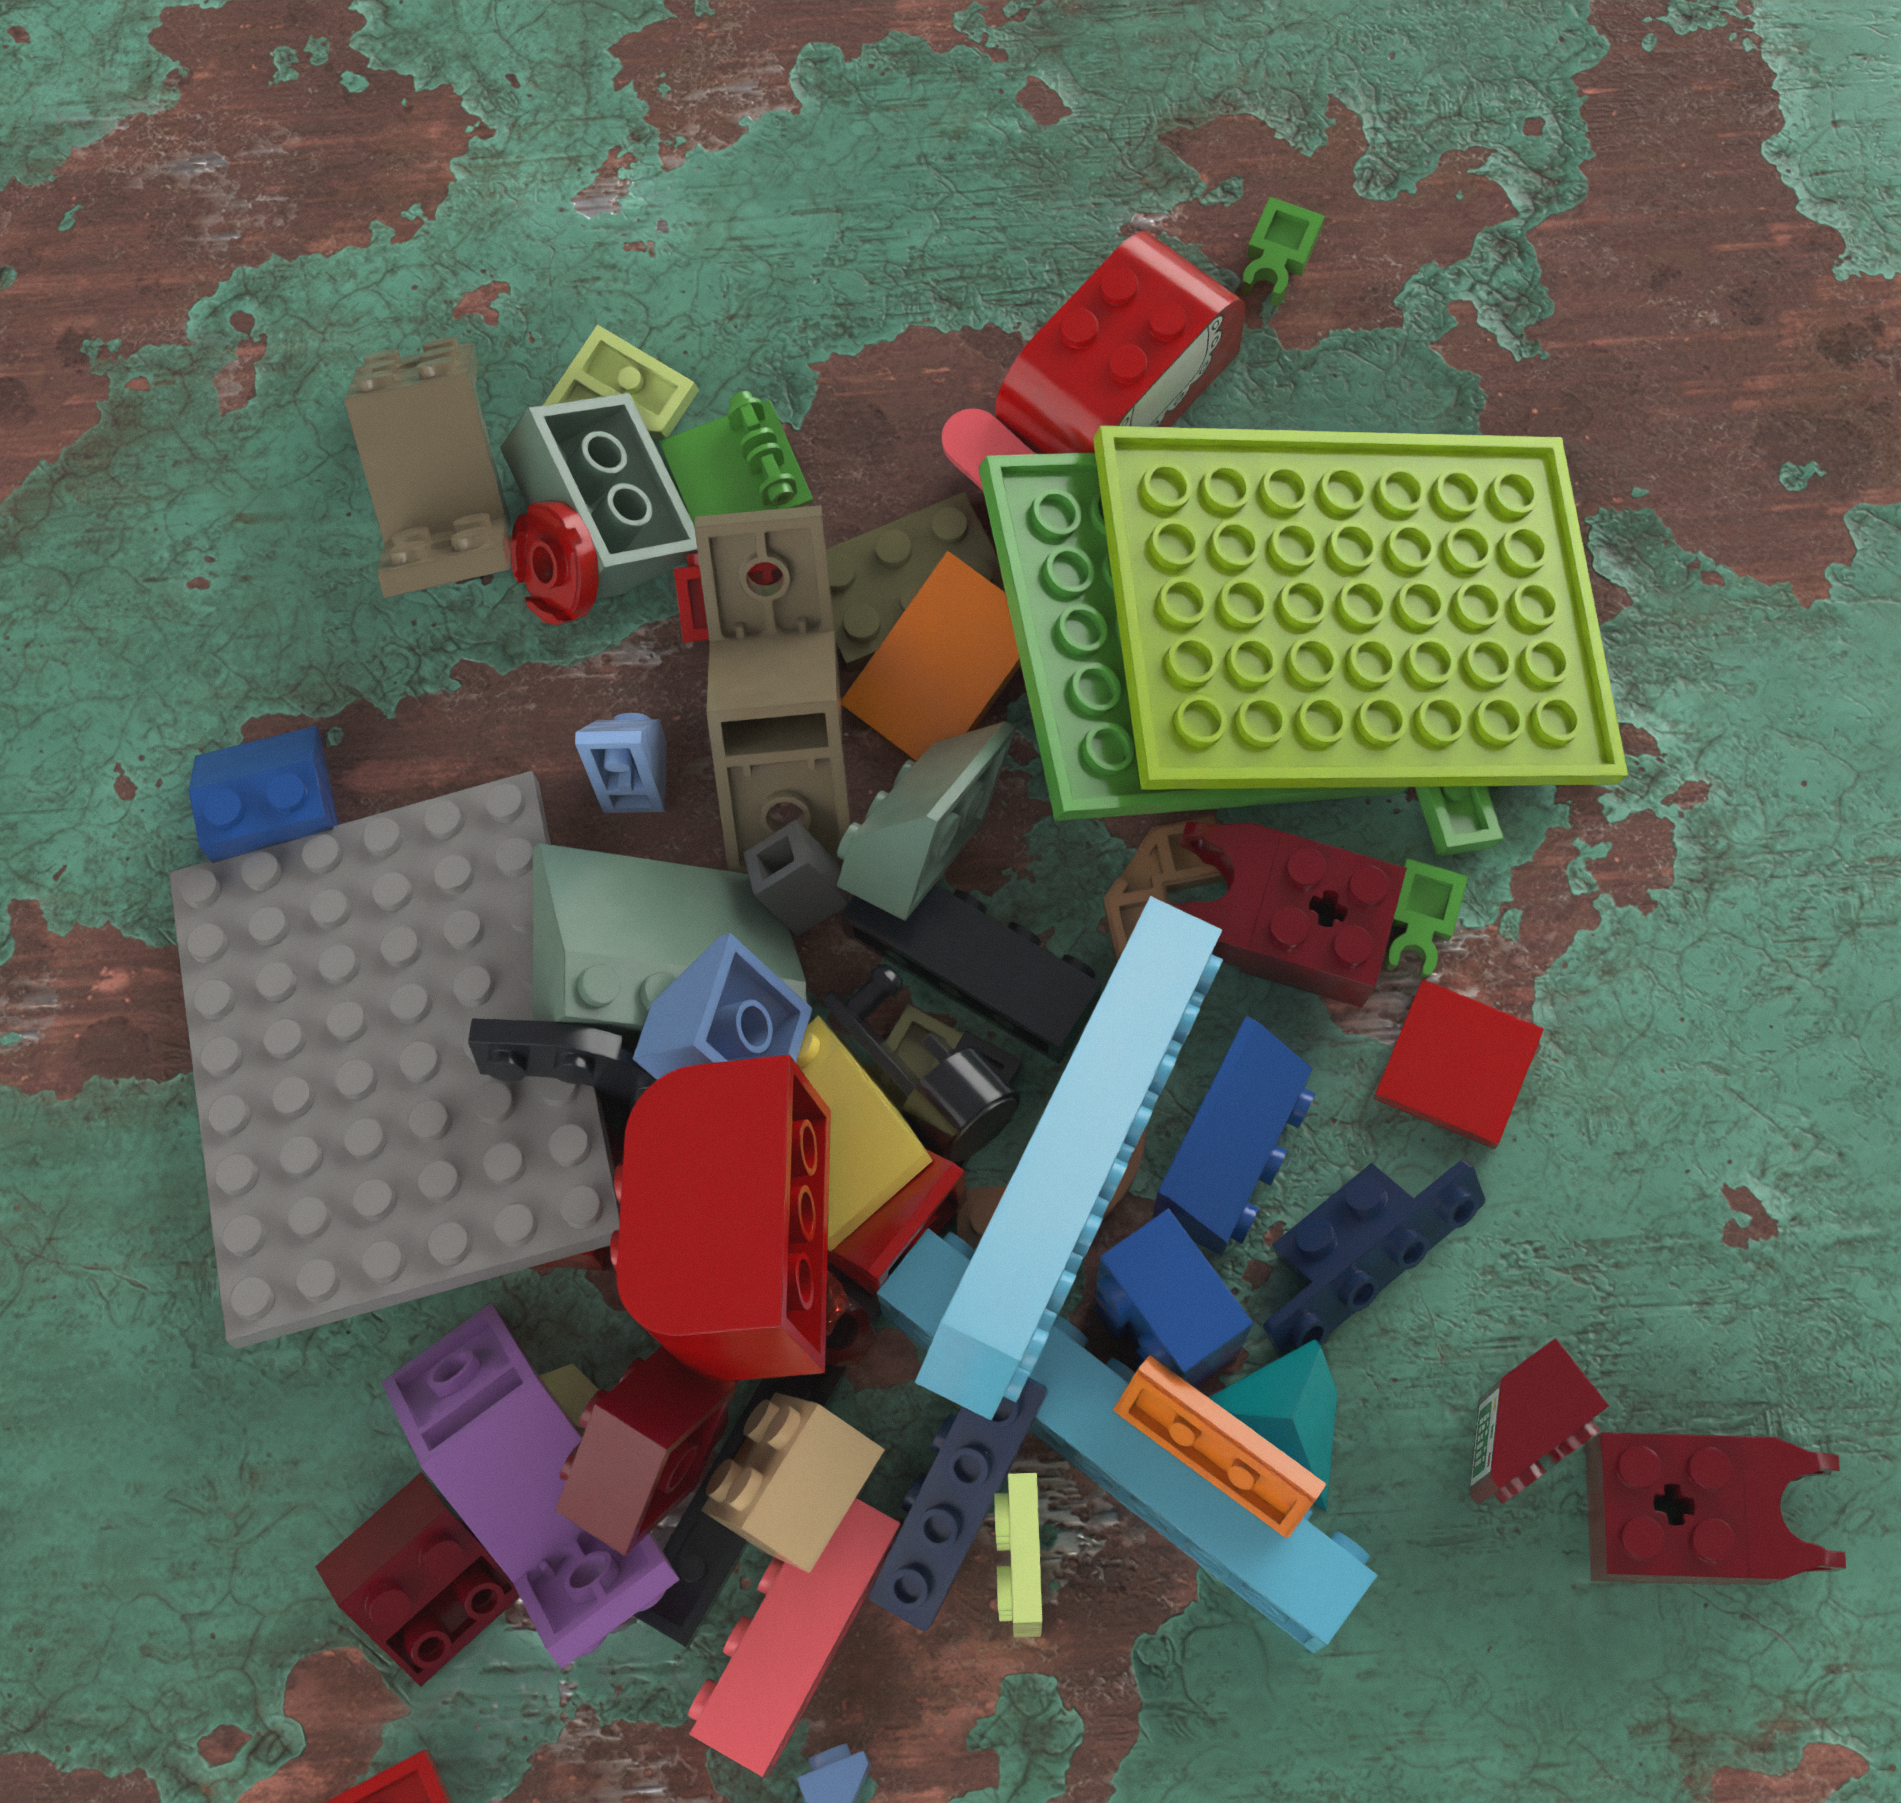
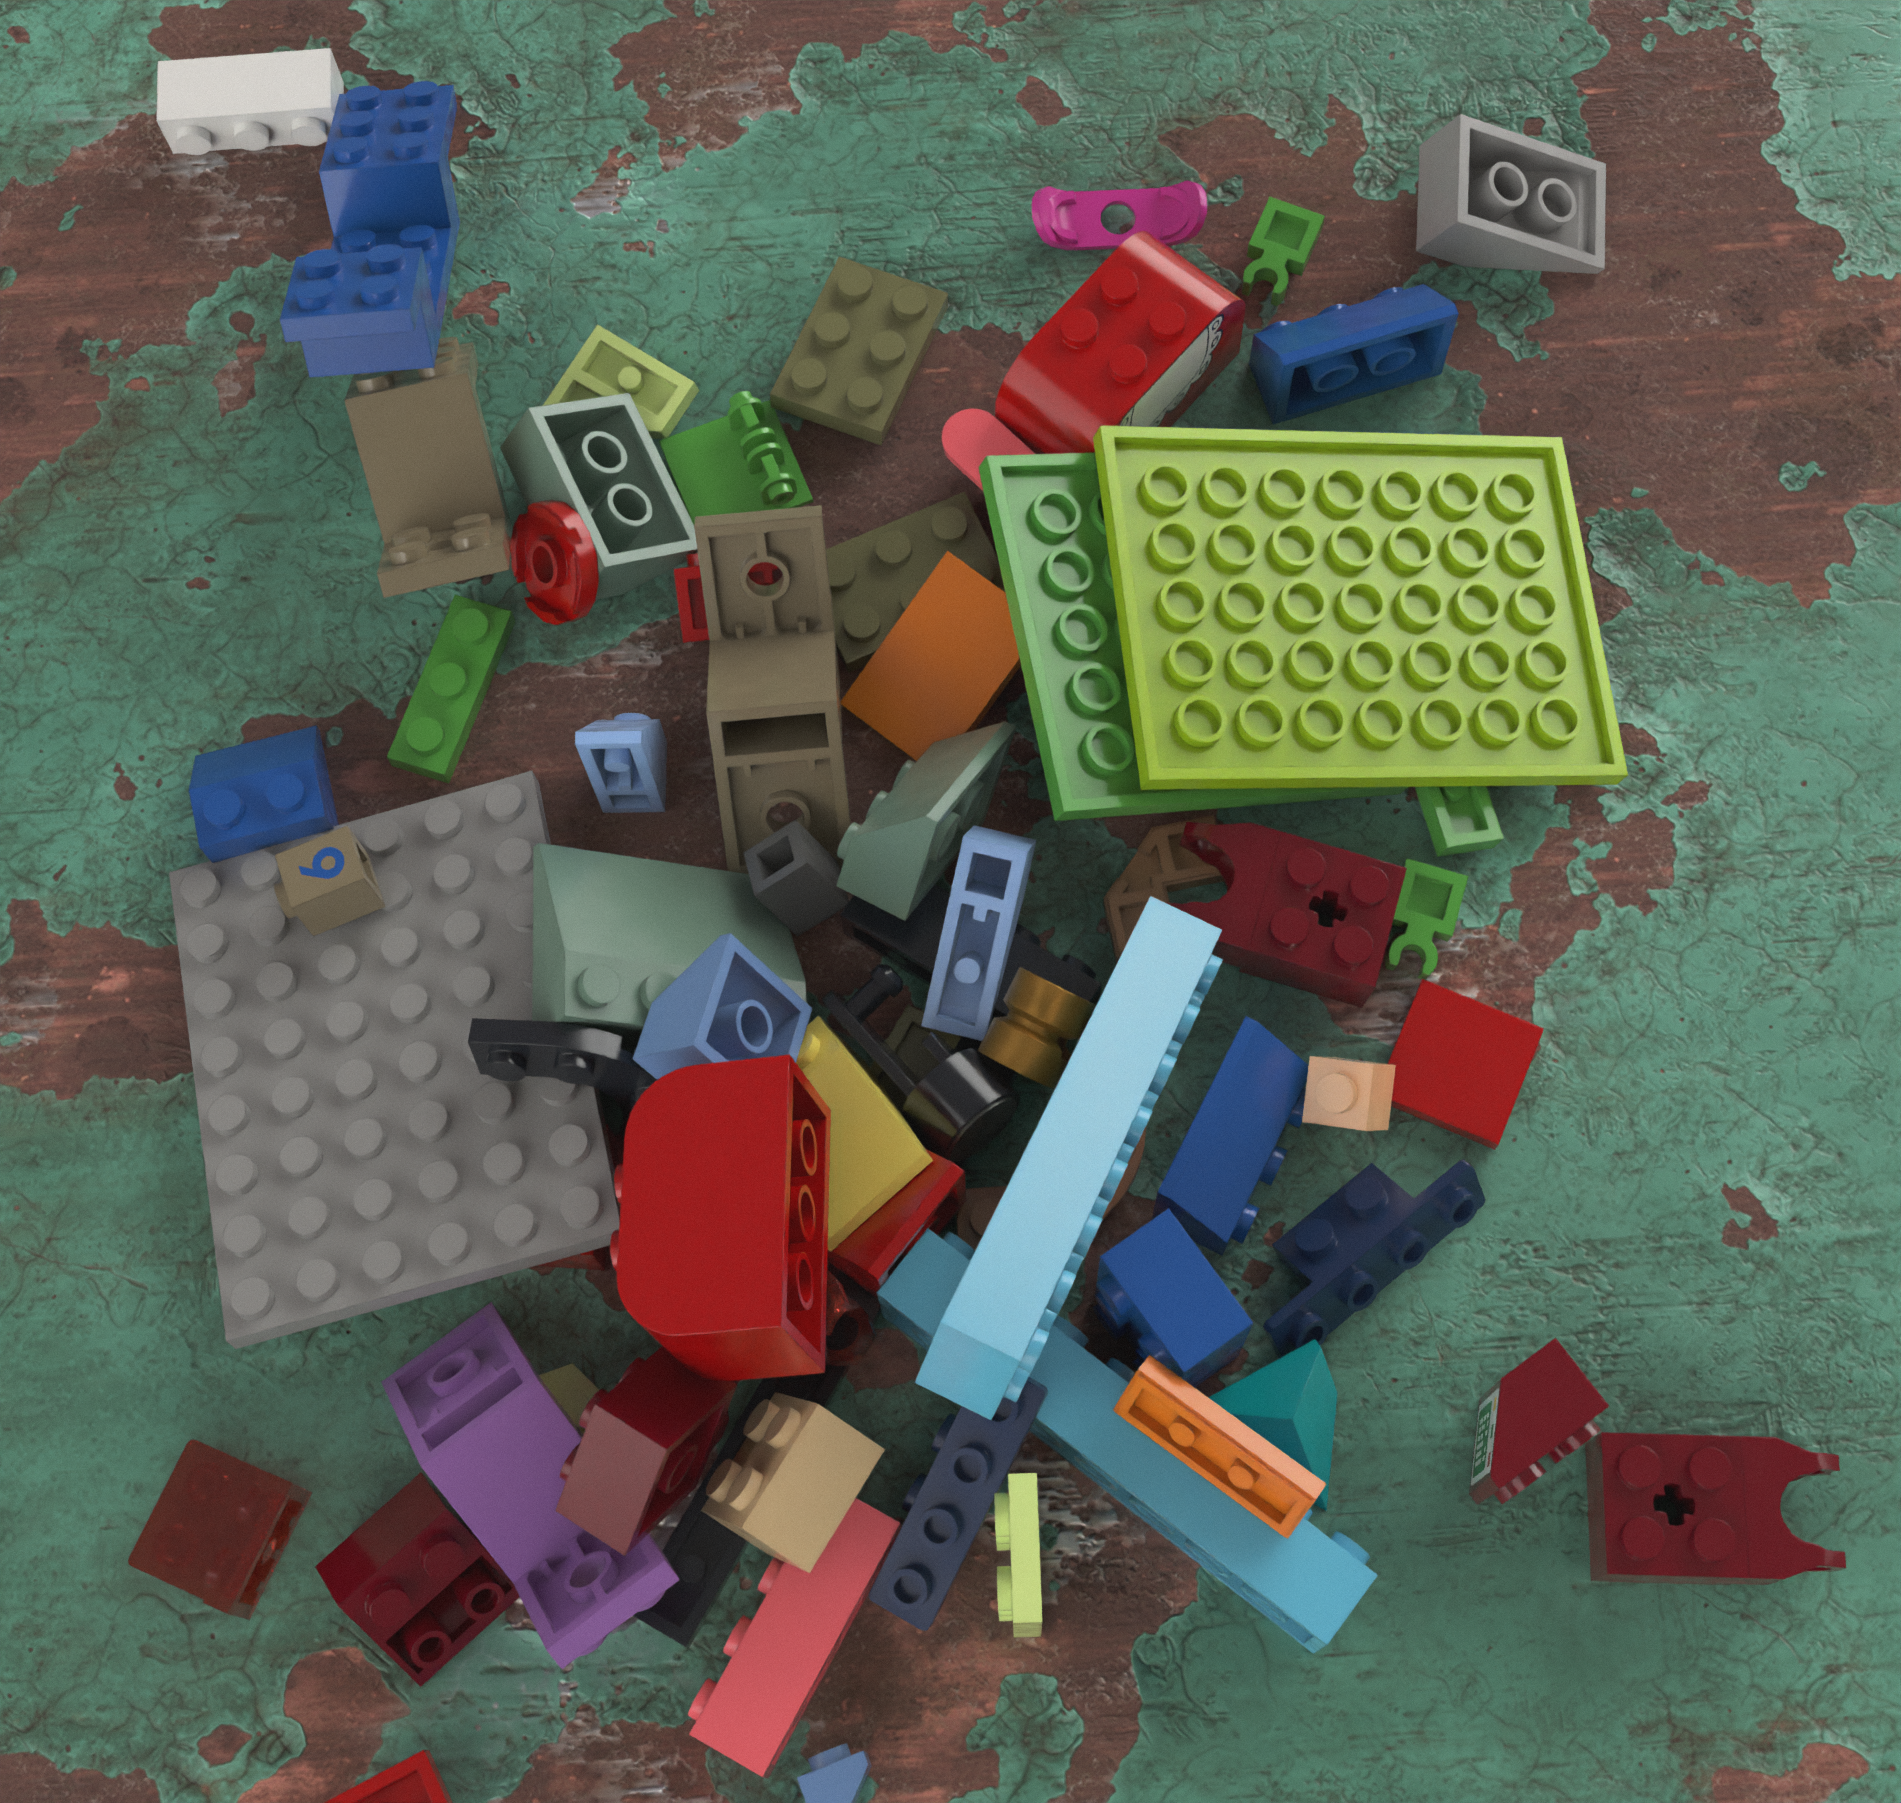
none -> clear red bracket [128,1439,312,1620]
none -> white brick [157,48,344,155]
none -> dark tan brick [273,825,386,936]
none -> blue bracket [280,81,460,378]
none -> bright green plate [387,595,516,784]
none -> olive plate [770,256,948,446]
none -> light blue slope [921,825,1037,1041]
none -> pearl gold wheel [978,967,1096,1089]
none -> dark pink piece [1032,180,1207,250]
none -> blue slope [1249,284,1459,425]
none -> light nougat brick [1302,1056,1396,1131]
none -> light grey slope [1416,114,1606,274]

